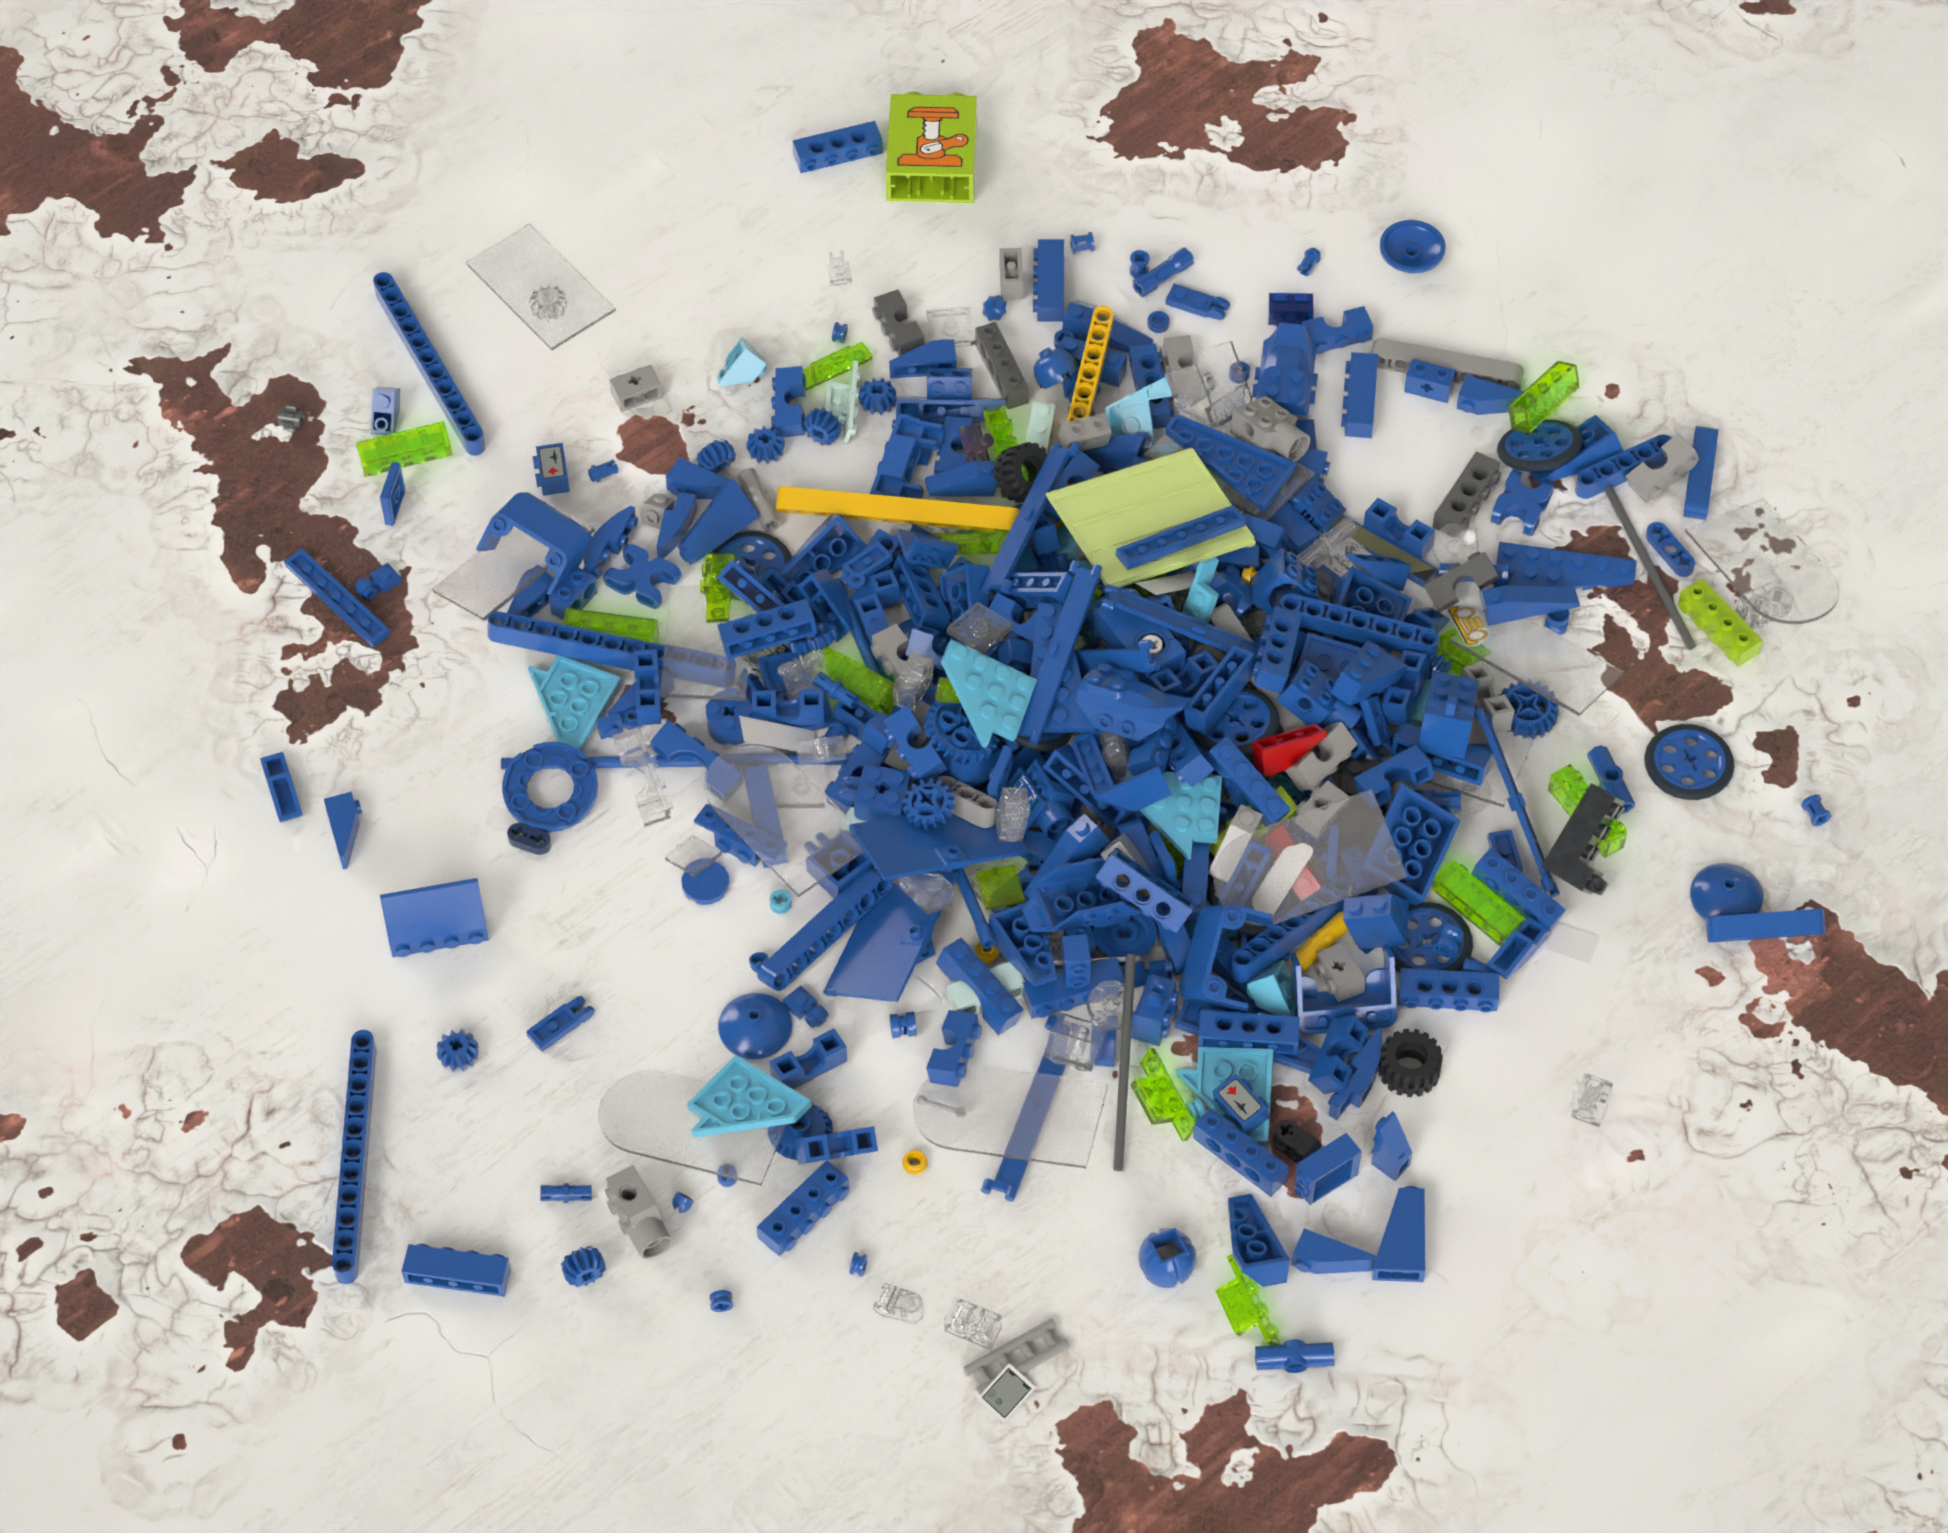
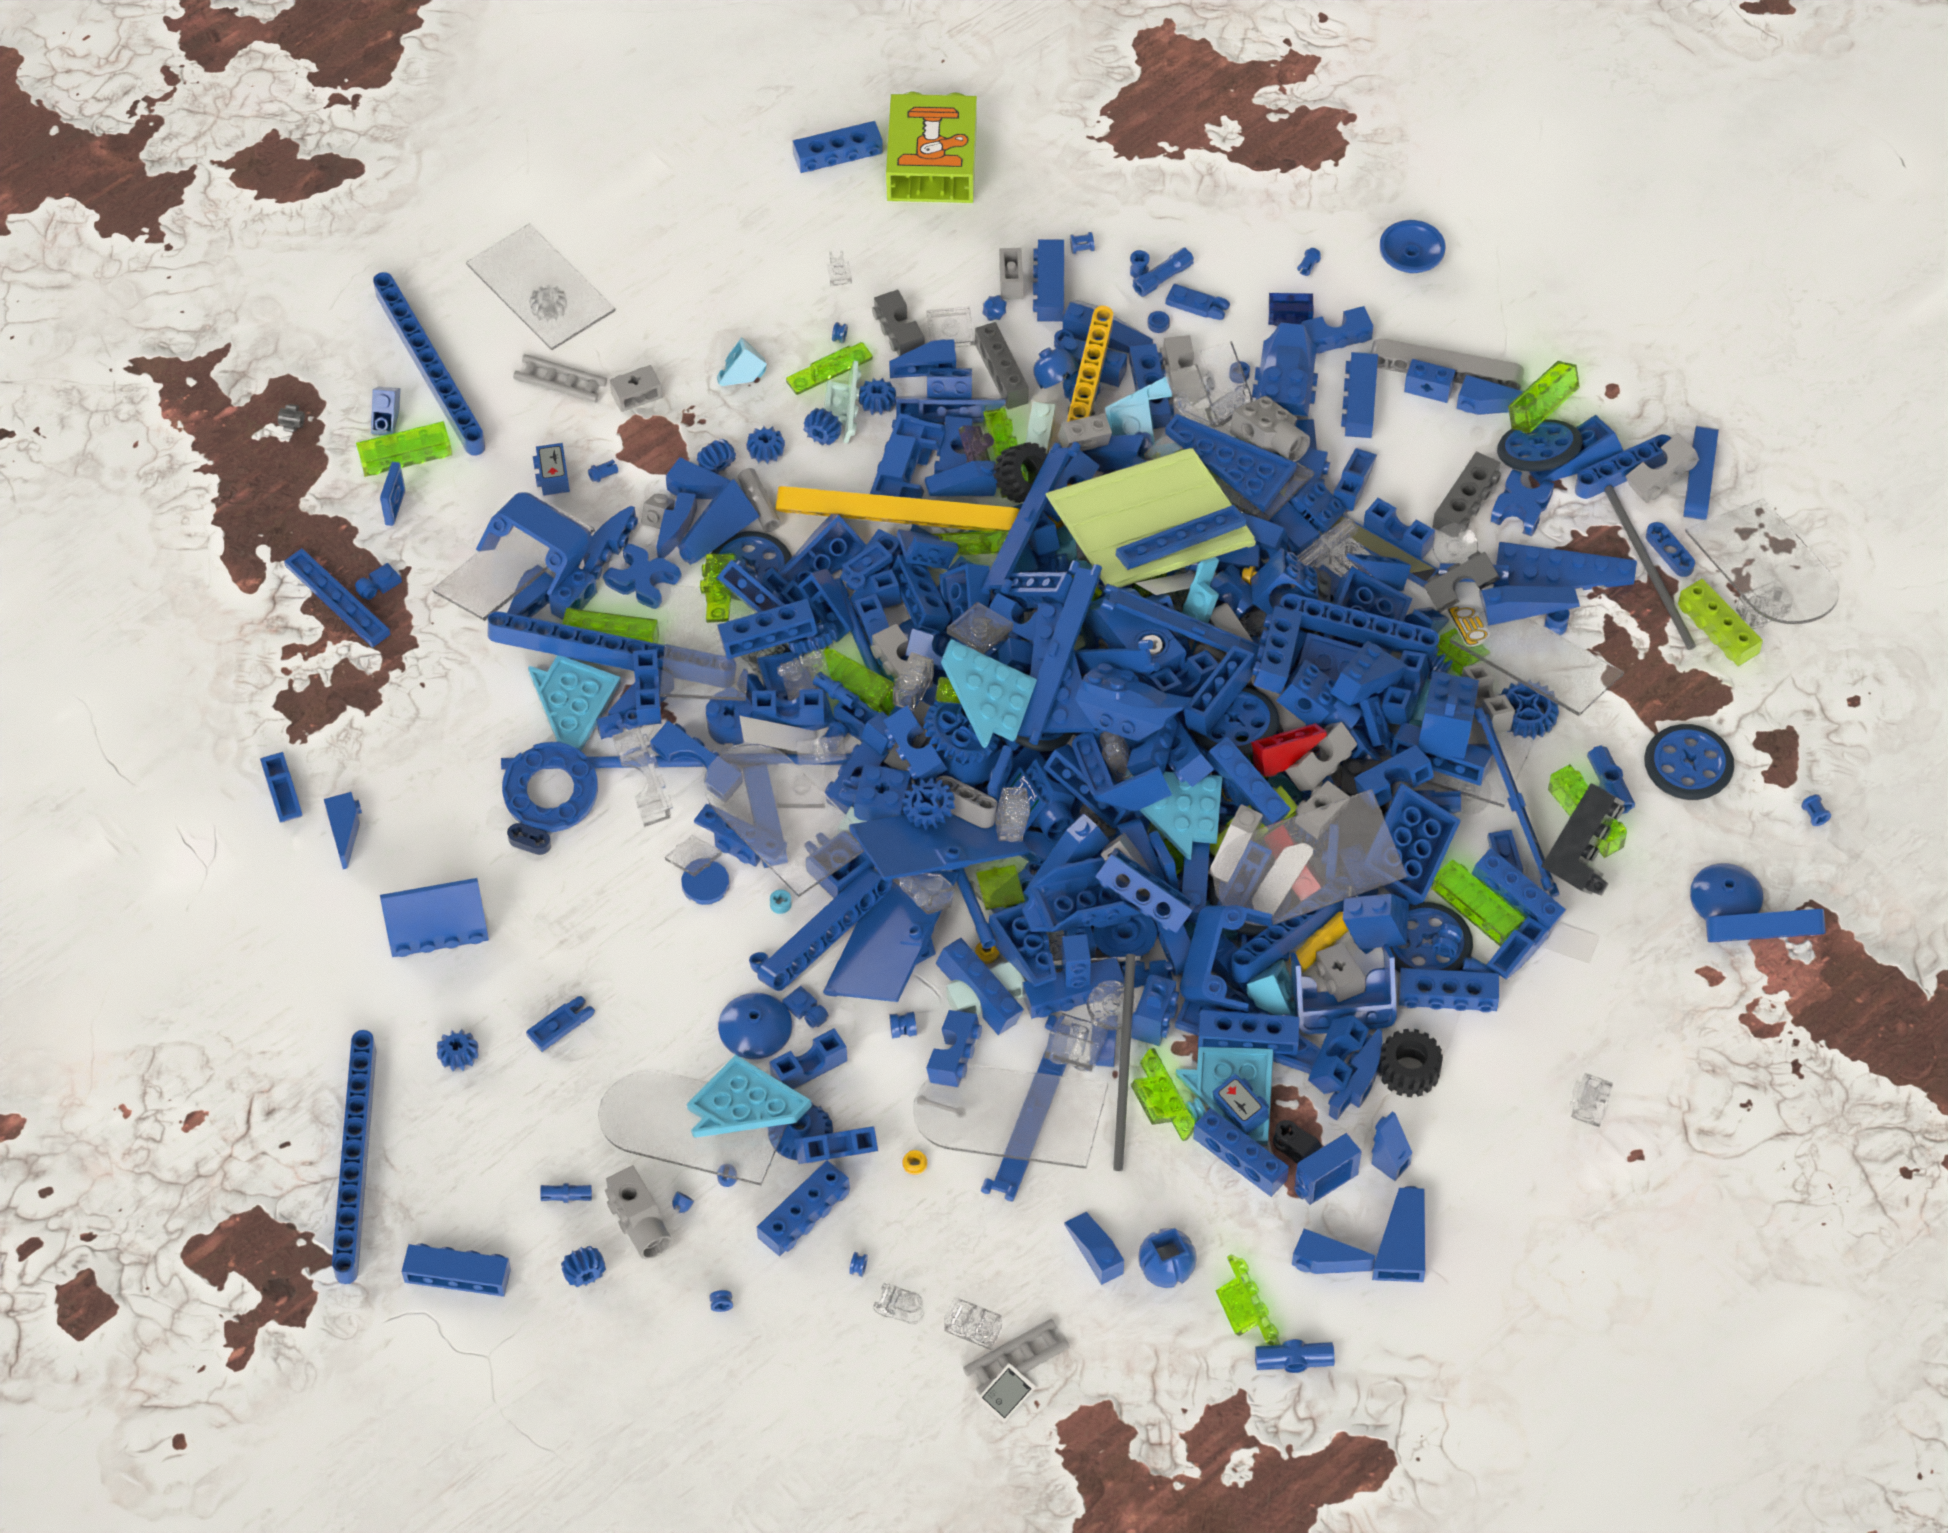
blue arch [771,366,806,437] -> none
blue wedge [1228,1194,1290,1287] -> none
none -> light grey bar [513,354,607,403]
none -> blue slope [1064,1212,1124,1285]
none -> blue slope [1333,448,1377,511]

